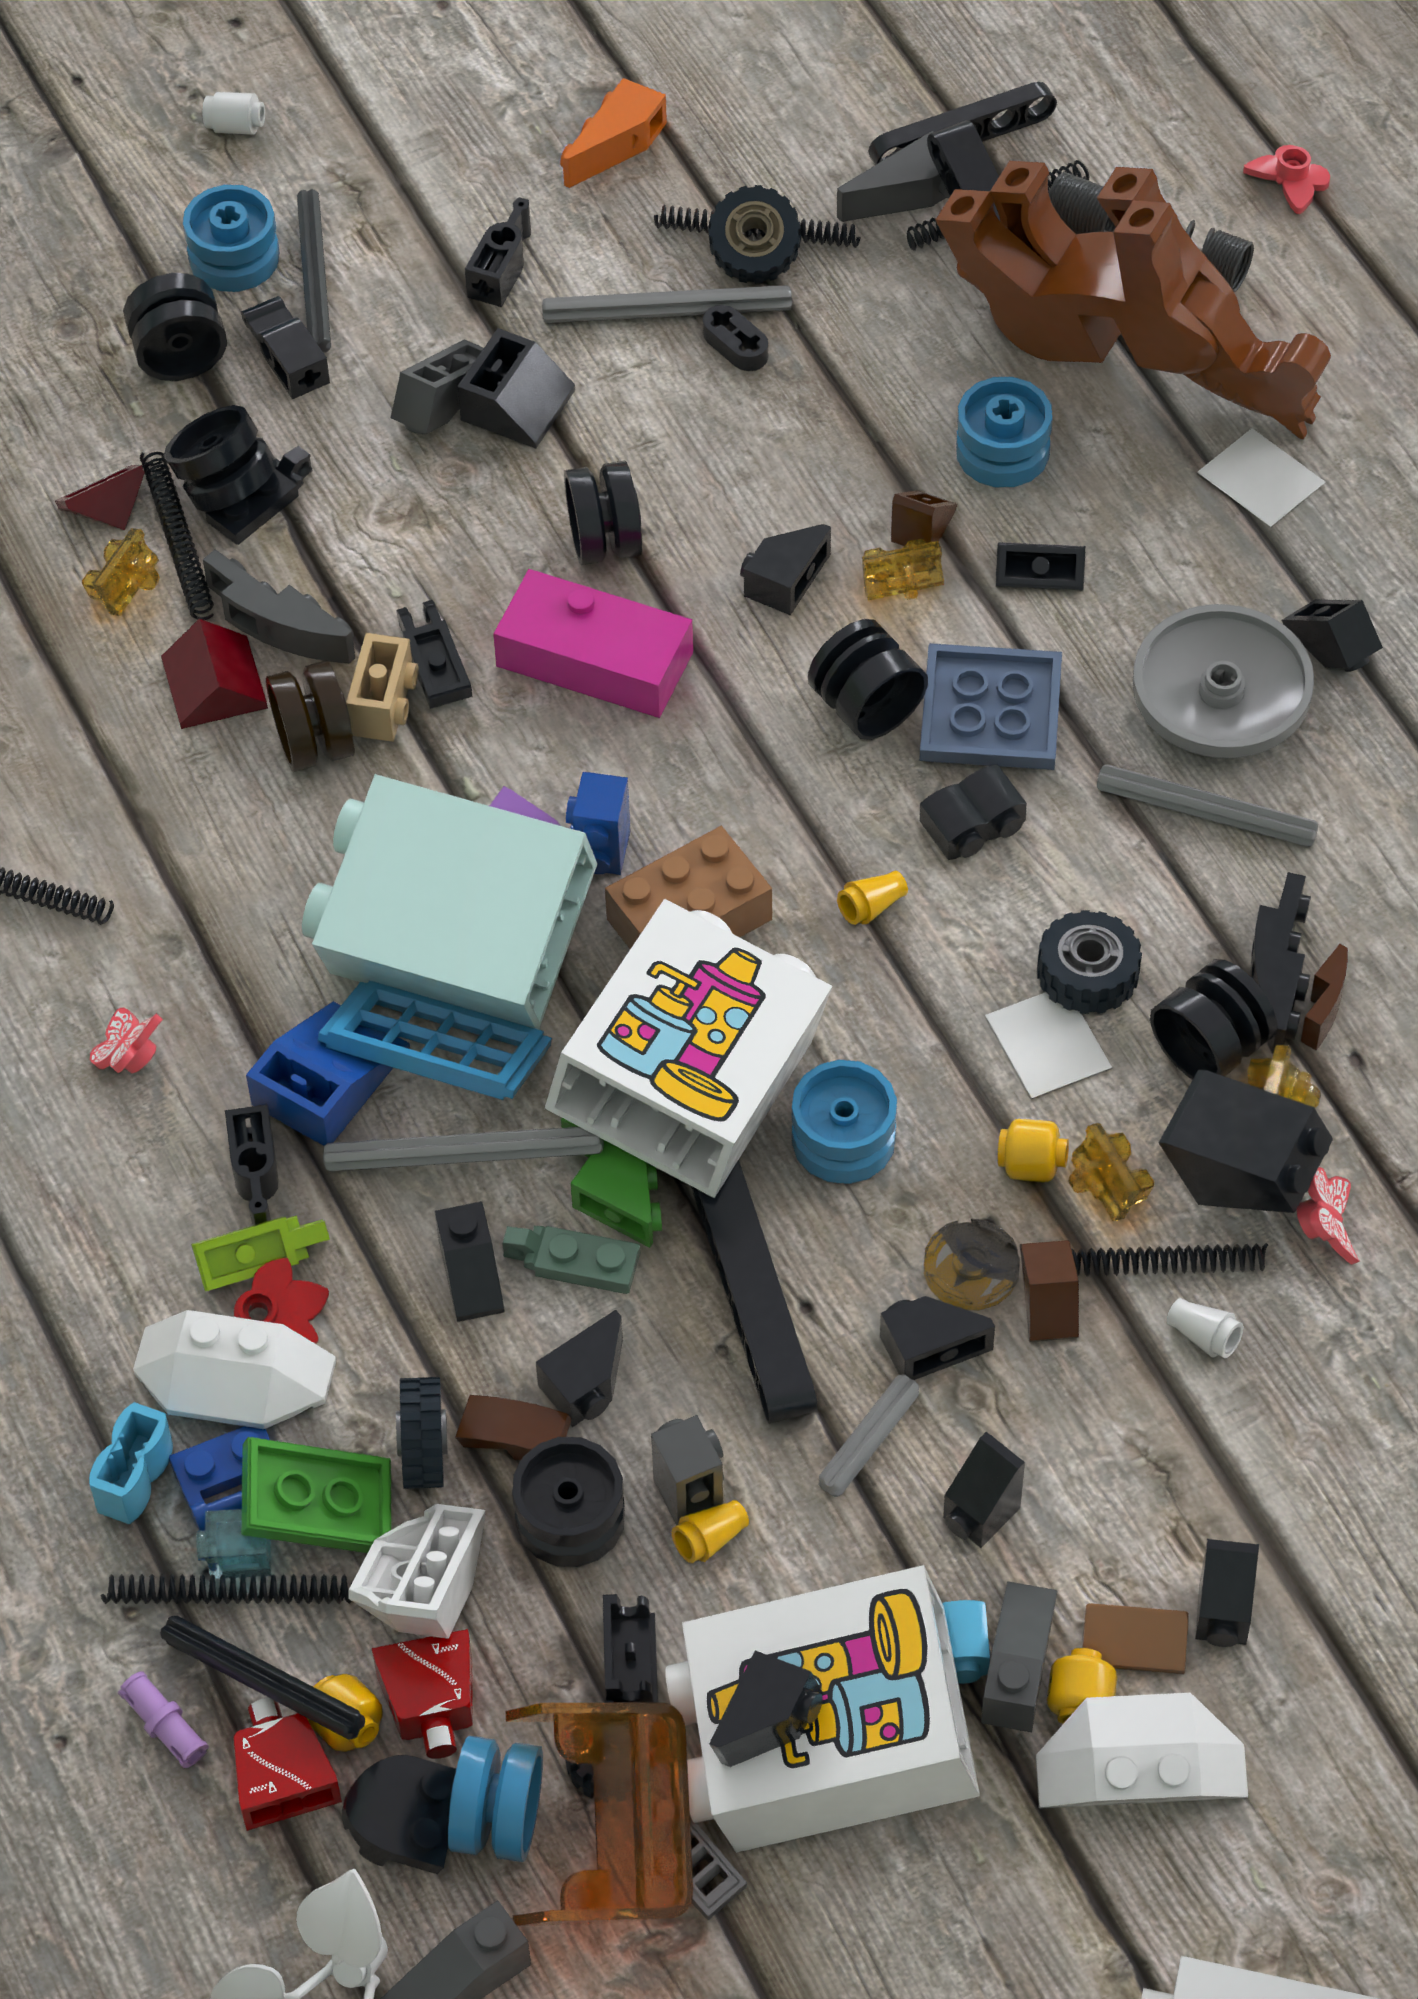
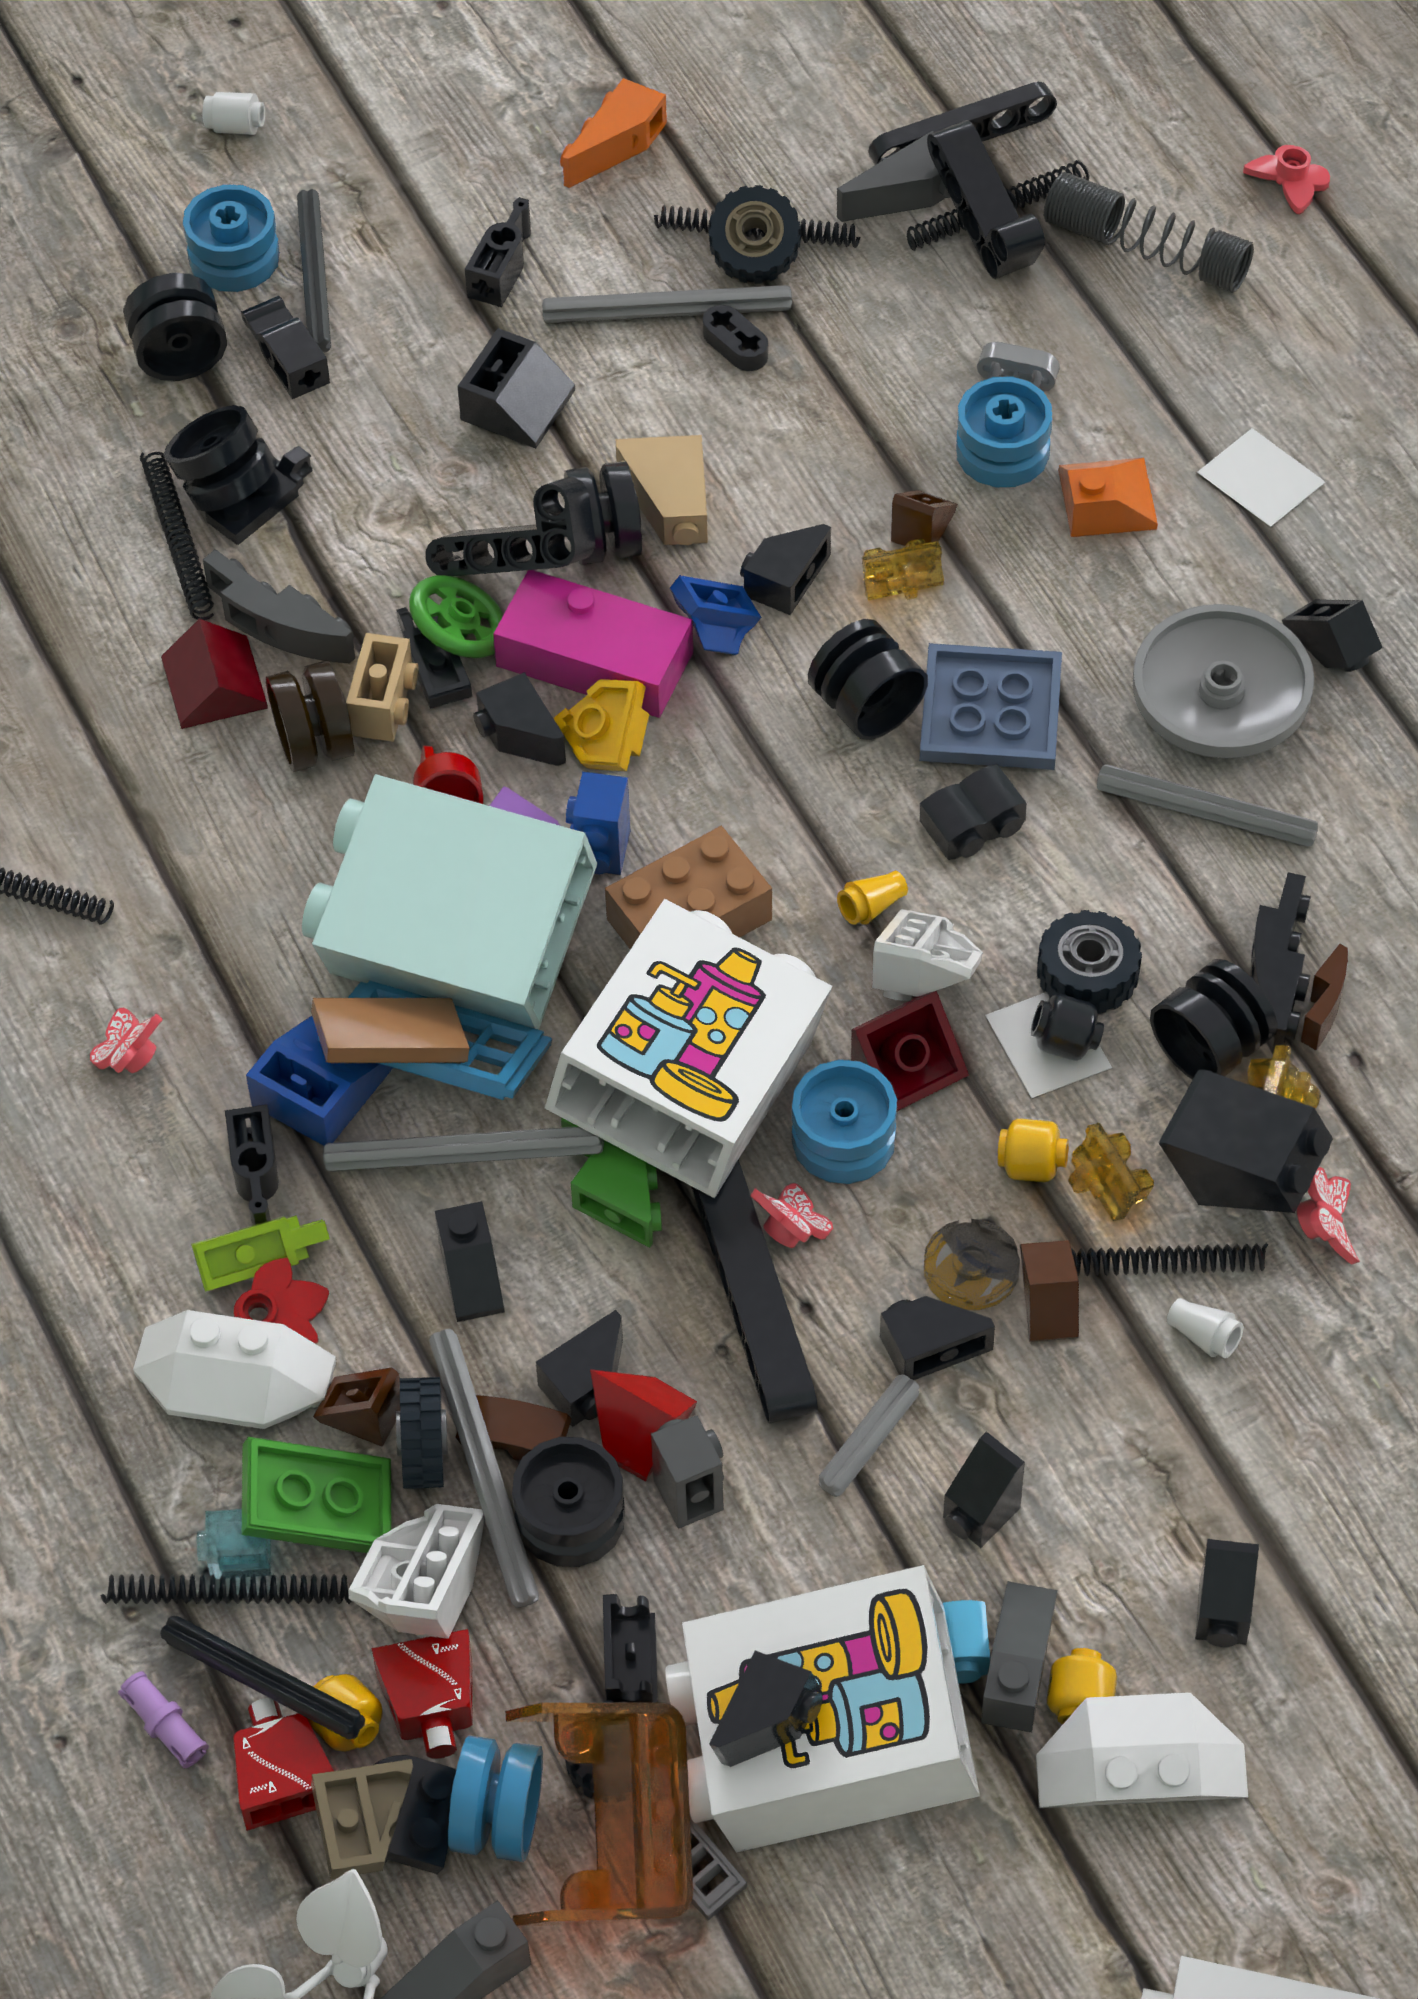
dark red slope [55,465,145,530] -> none
clear yellow hips [82,528,160,616] -> none
medium azure brick [89,1402,173,1524] -> none
blue plate [169,1426,270,1533] -> none
dark grey slope [390,339,484,434] -> none
sand green hinge [502,1226,641,1294] -> none
yellow cone [671,1500,749,1563] -> none
dark orange animal [935,161,1331,439] -> none
black slope [996,542,1086,591] -> none
medium nougat slope [1083,1603,1189,1674] -> none
none -> medium nougat tile [311,998,469,1063]
none -> dark tan wing [311,1759,413,1879]
none -> reddish brown slope [313,1367,400,1447]
none -> bright green plate [409,575,504,658]
none -> red piece [413,746,484,804]
none -> black beam [425,477,595,576]
none -> light grey axle [429,1329,539,1608]
none -> black slope [473,672,566,766]
none -> yellow plate [553,679,649,771]
none -> red slope [590,1369,697,1482]
none -> tan slope [615,435,708,545]
none -> blue slope [670,575,762,655]
none -> coral animal [750,1183,833,1248]
none -> dark red slope [851,991,969,1111]
none -> white wedge [872,909,983,1001]
none -> light grey beam [977,342,1060,392]
none -> black head [1031,993,1104,1061]
none -> orange slope [1058,458,1158,537]

